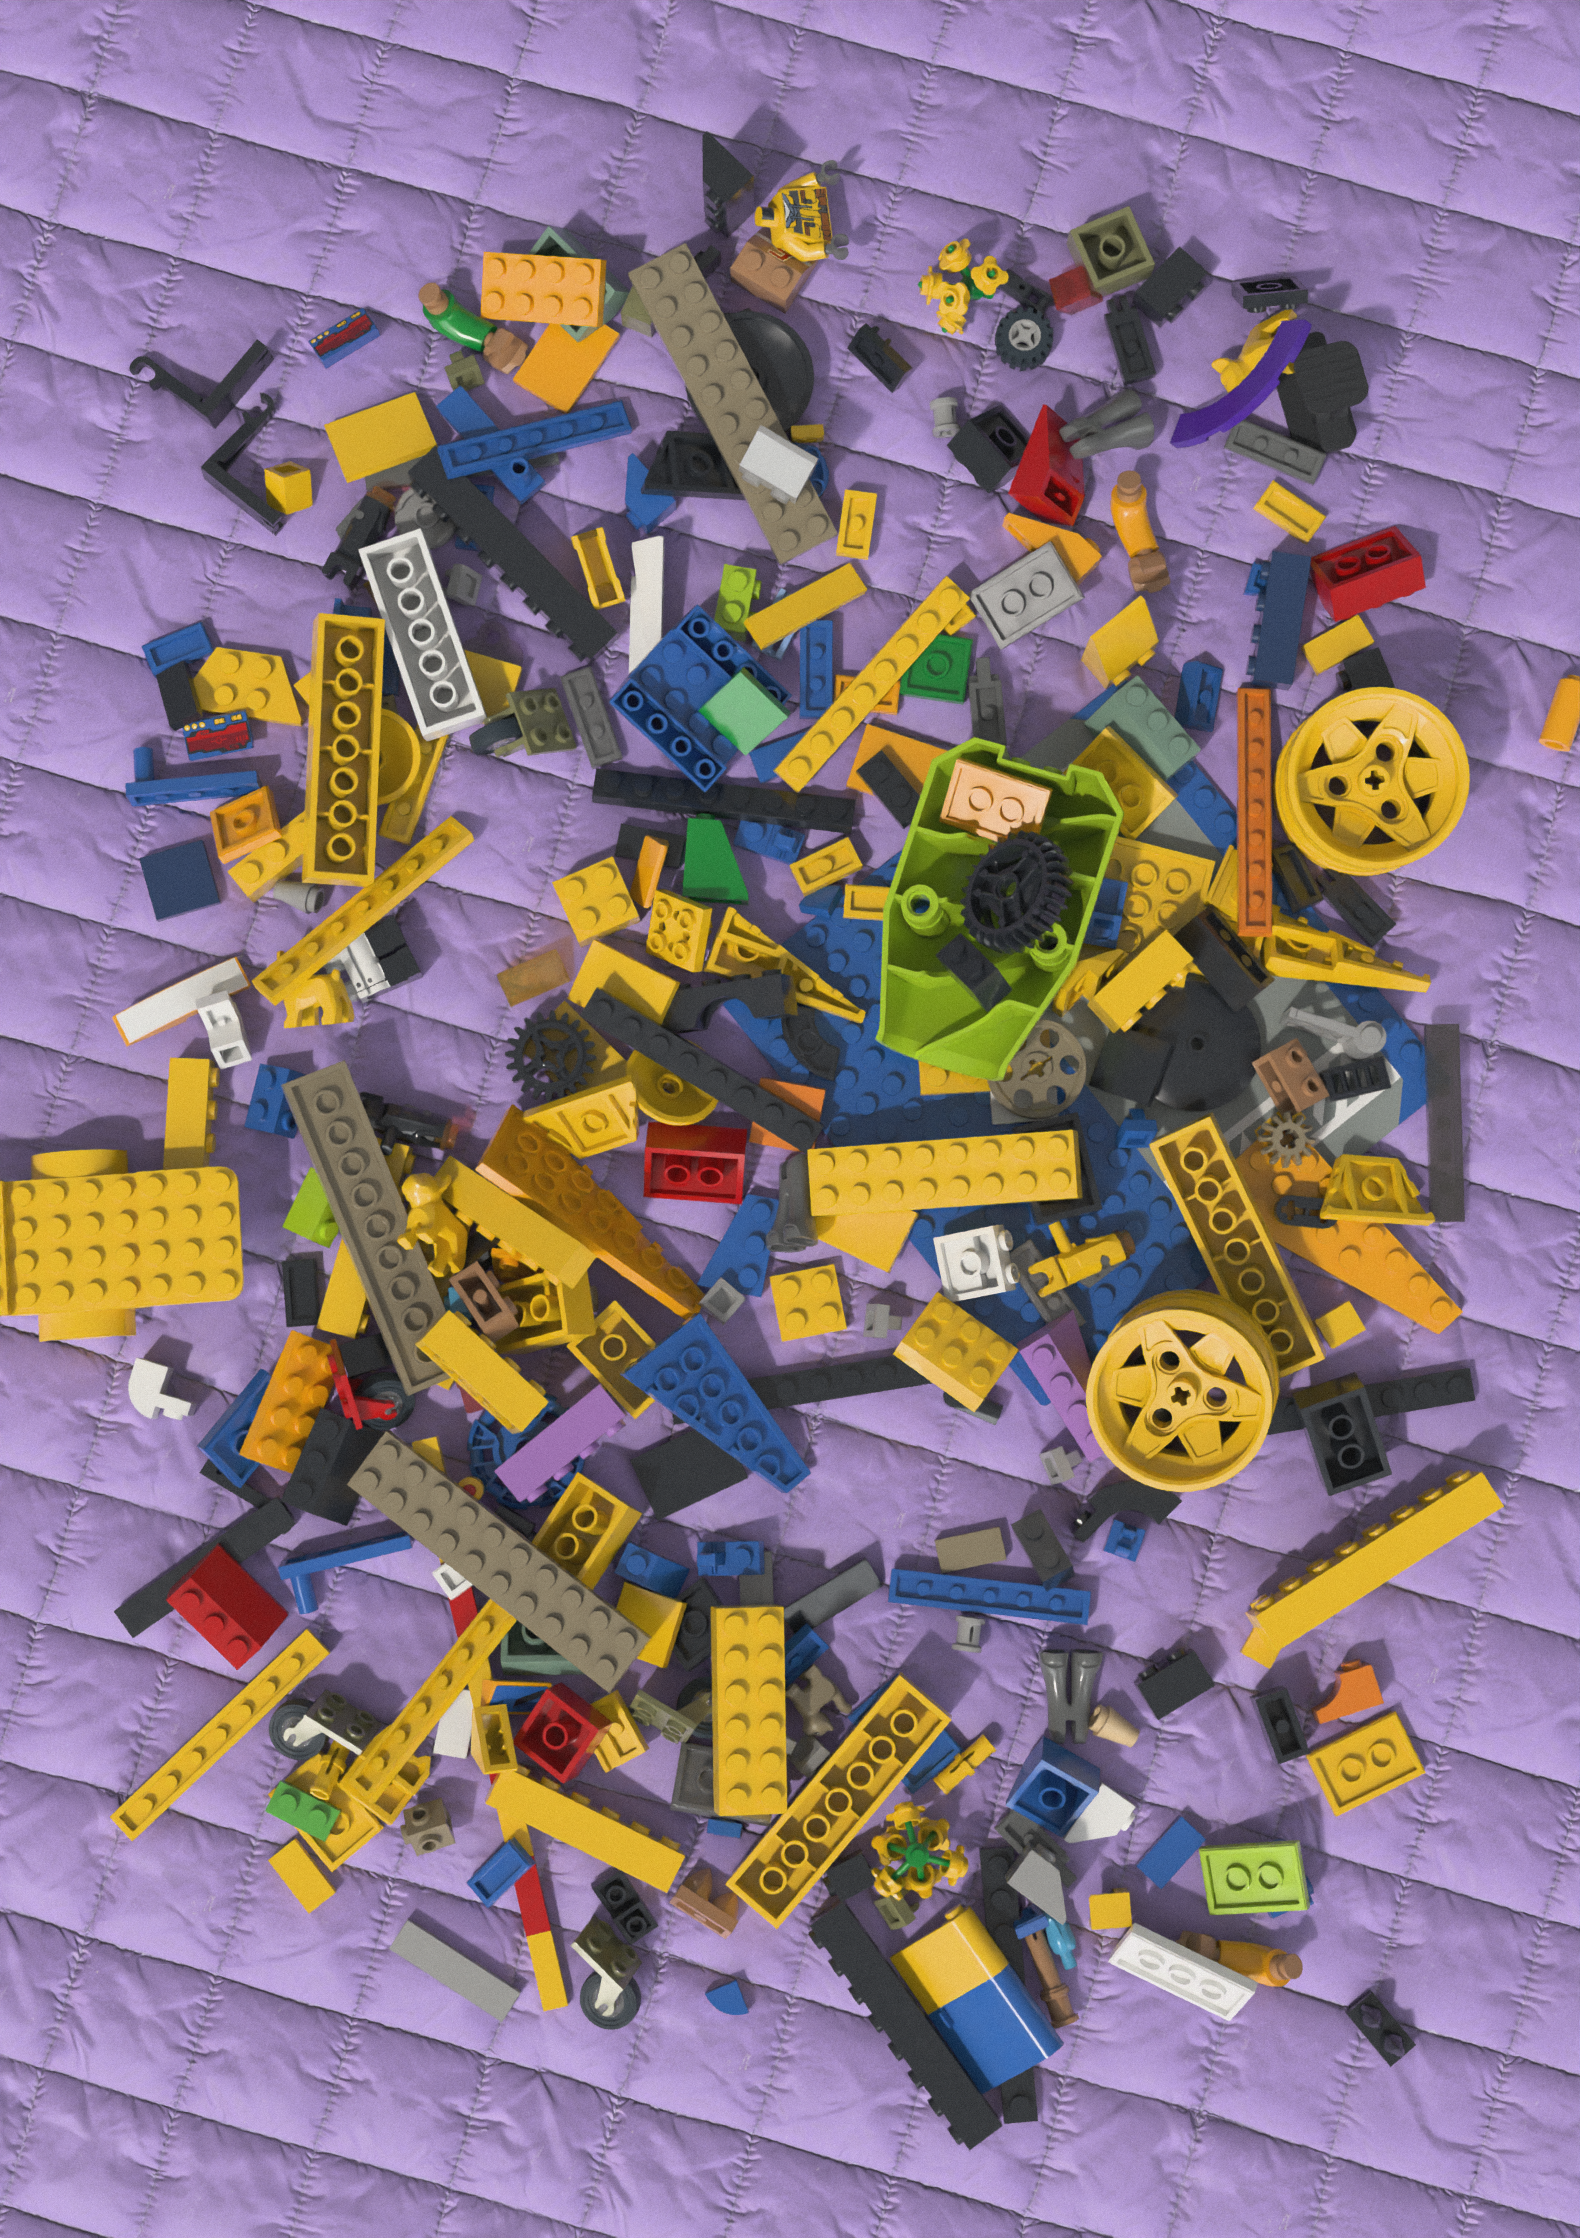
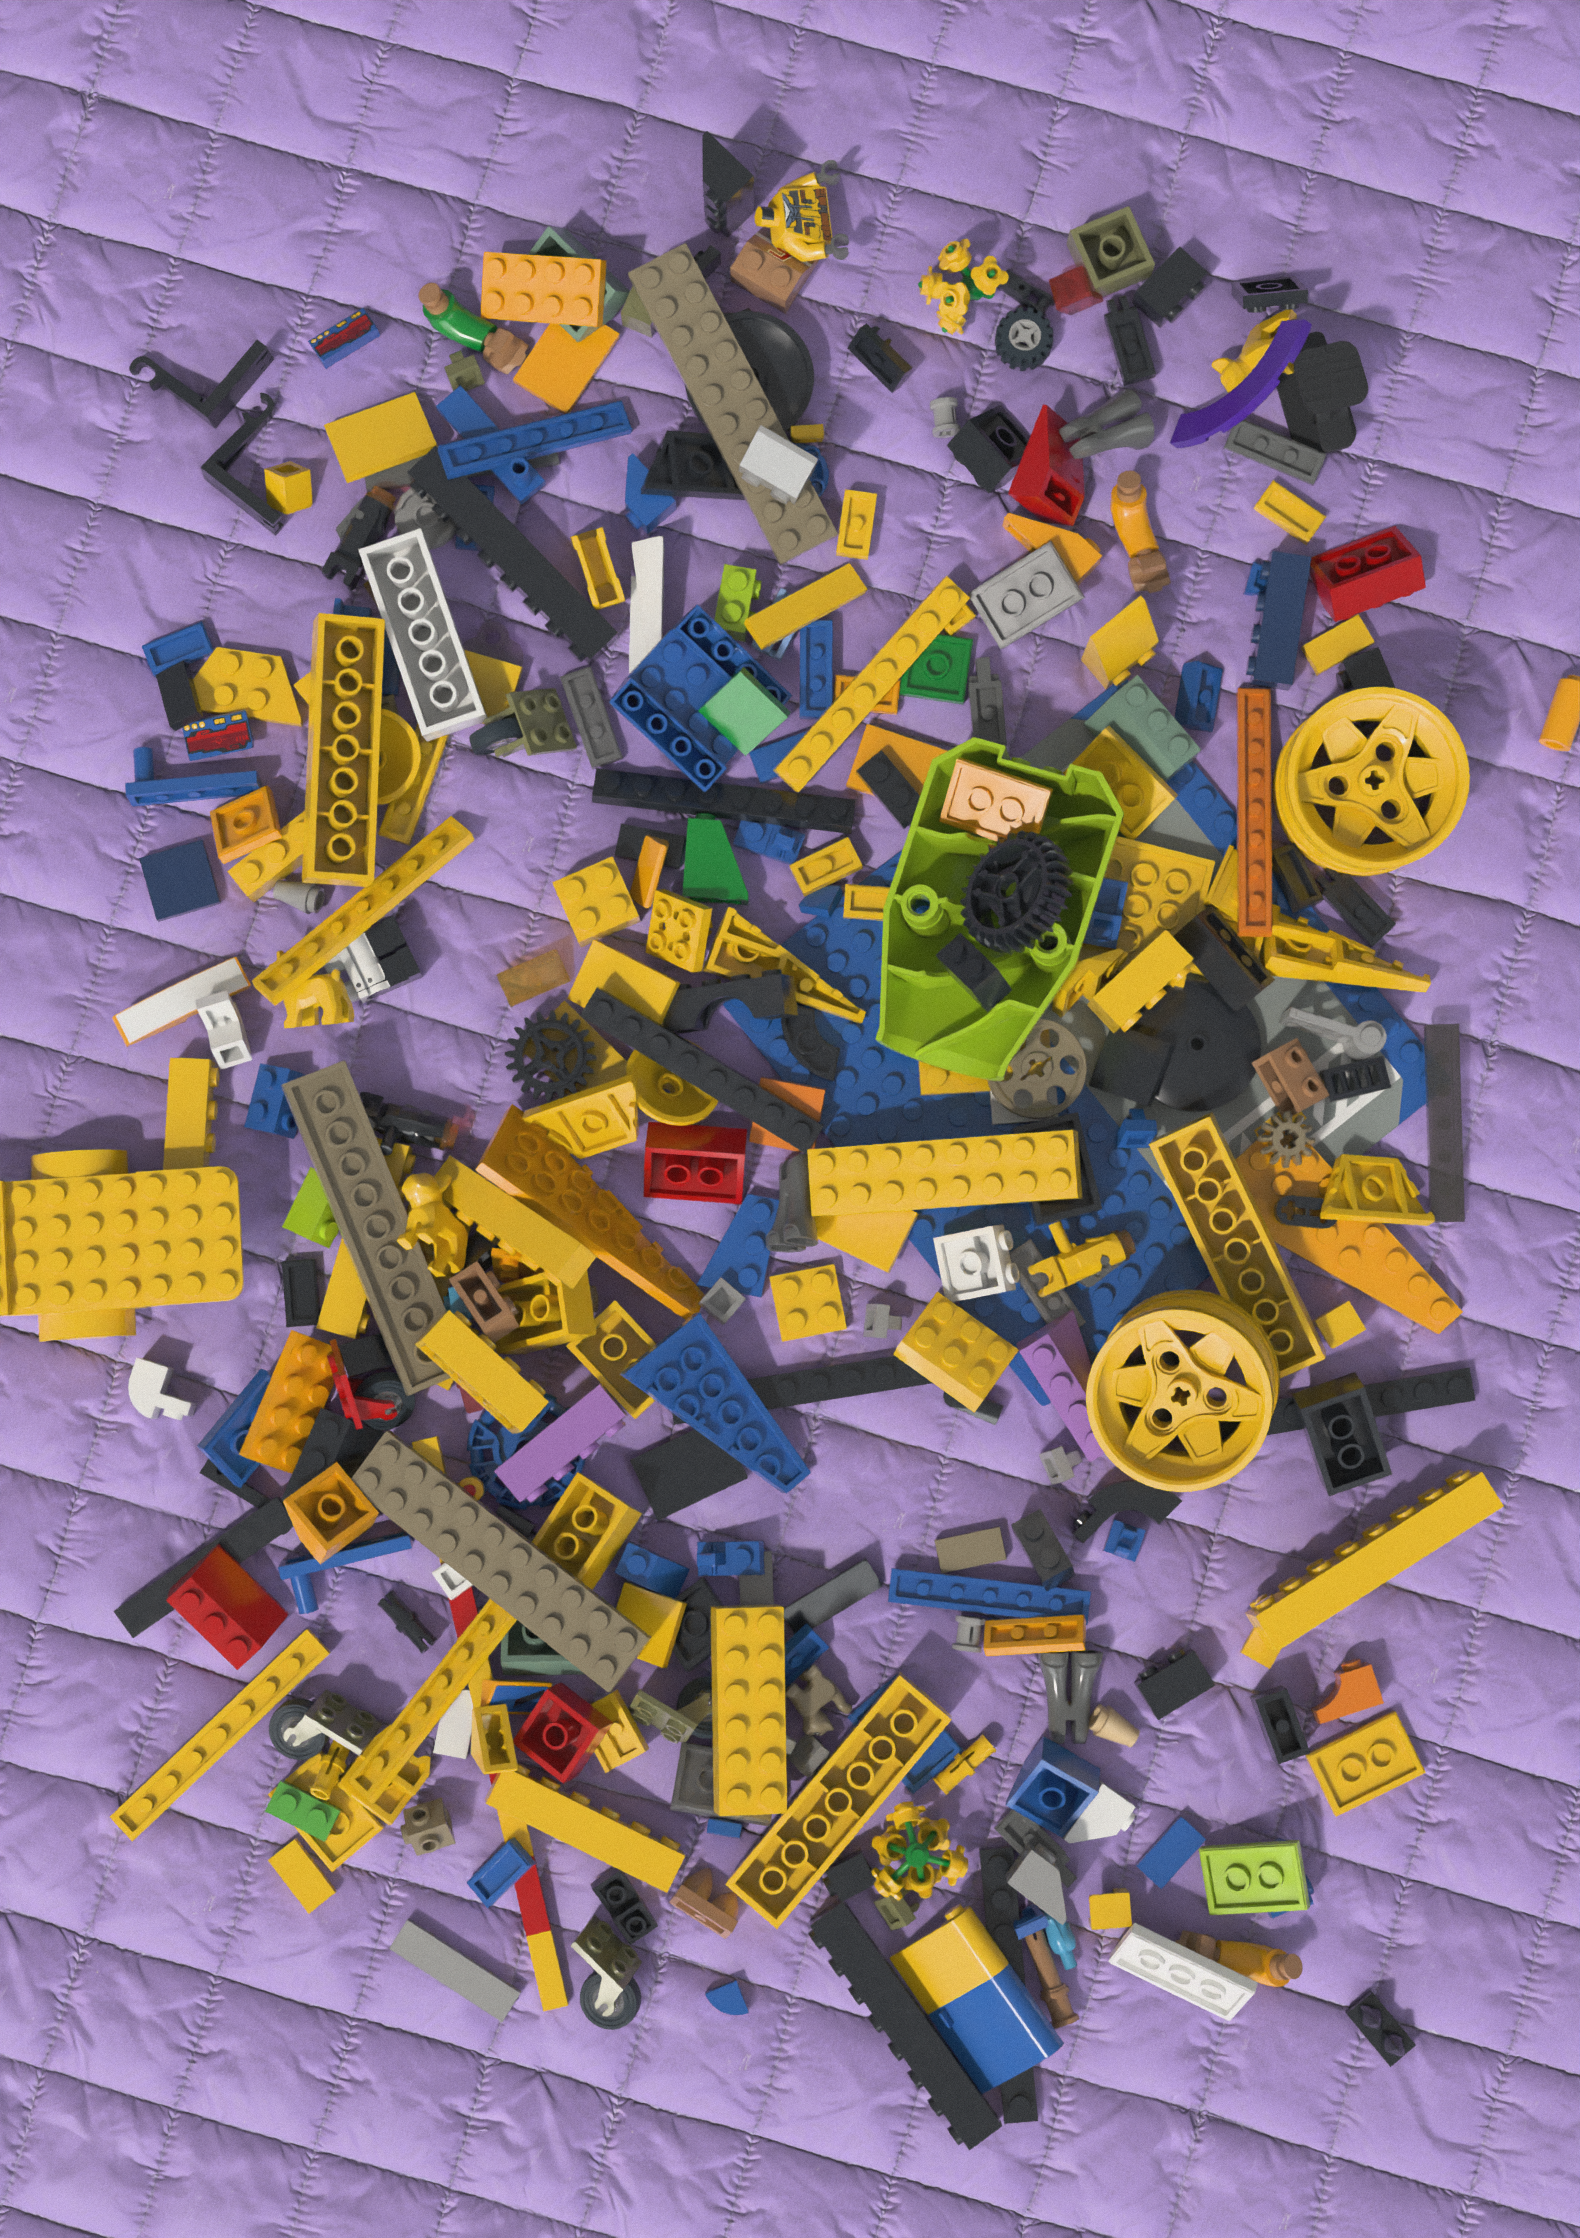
light grey tile [443,564,483,607] -> none
none -> light orange slope [283,1462,379,1565]
none -> black pin [377,1590,438,1654]
none -> light orange plate [983,1615,1086,1656]

